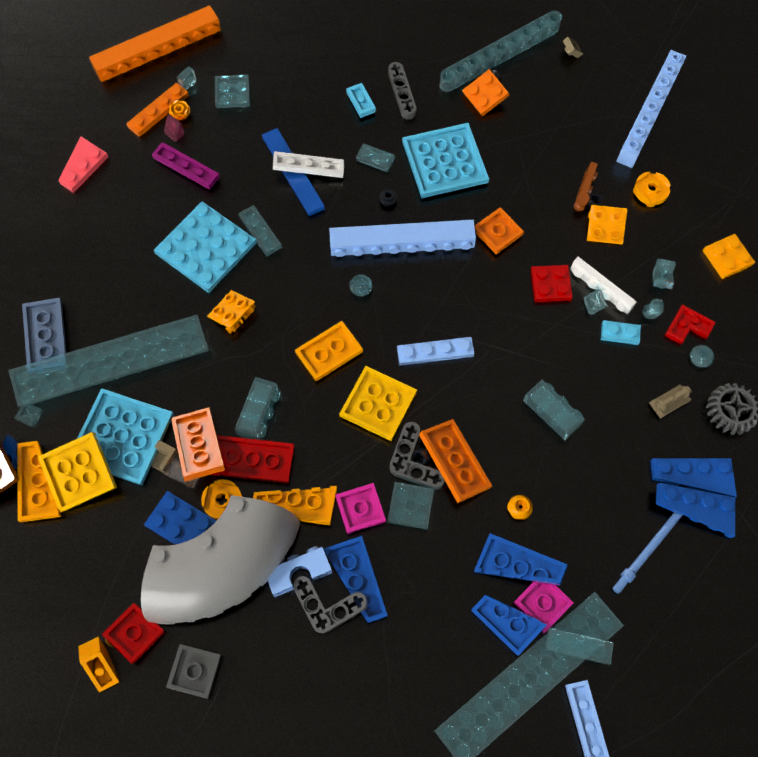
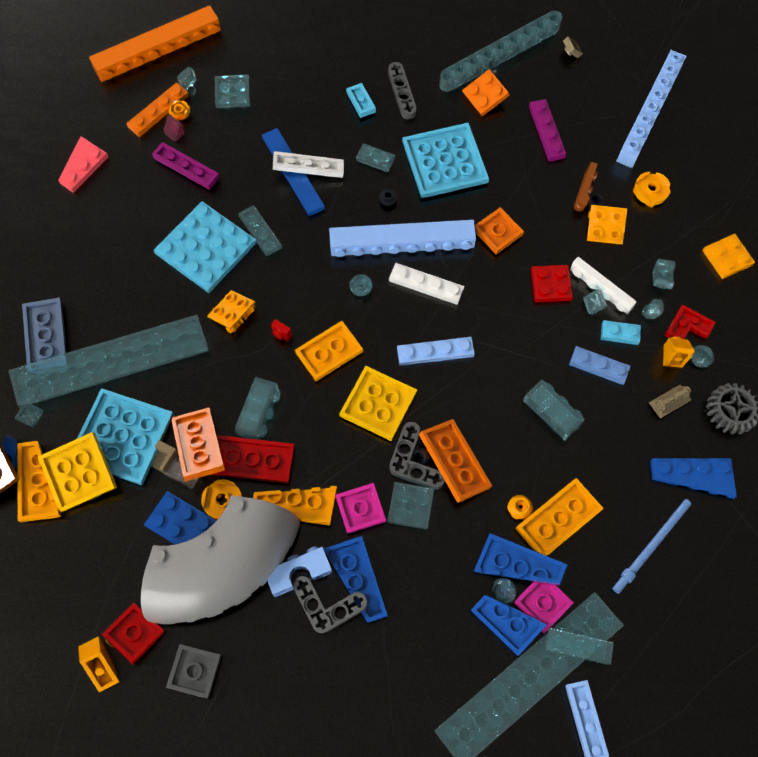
blue wing [656,483,735,538] -> none
none -> red plate [271,319,292,342]
none -> white plate [389,263,464,305]
none -> clear light blue plate [492,578,516,604]
none -> light orange plate [515,478,604,556]
none -> magenta plate [529,99,566,161]
none -> medium blue plate [569,346,630,385]
none -> light orange slope [663,337,694,368]

